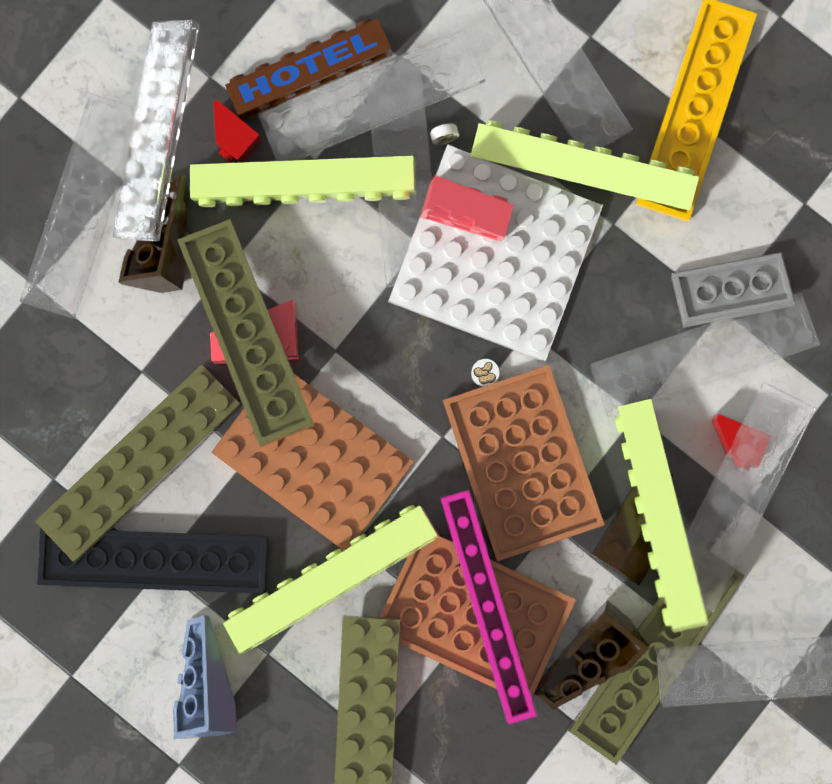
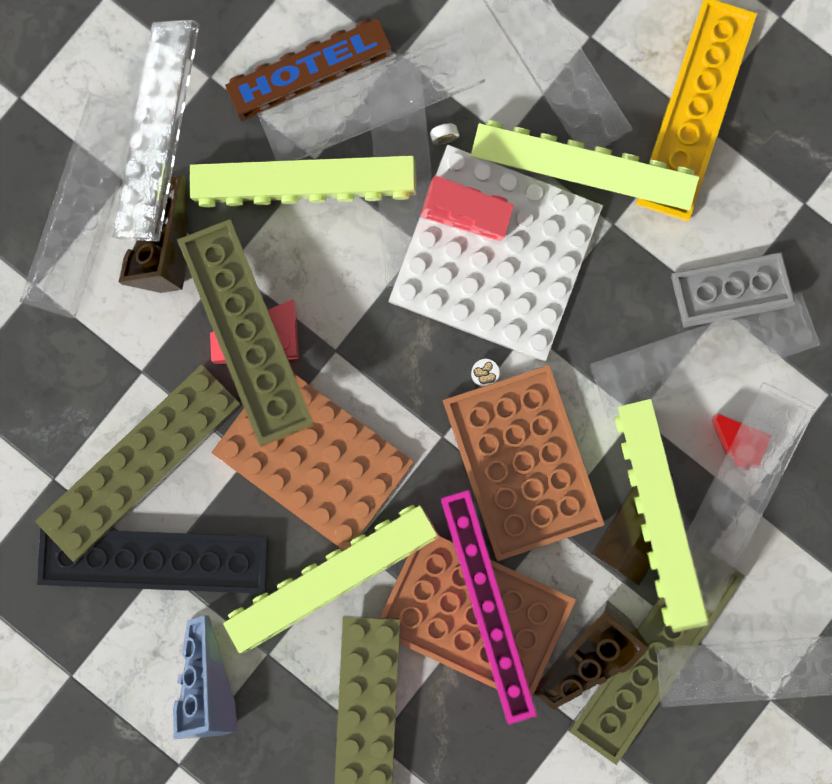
red slope [213,100,262,163] -> none

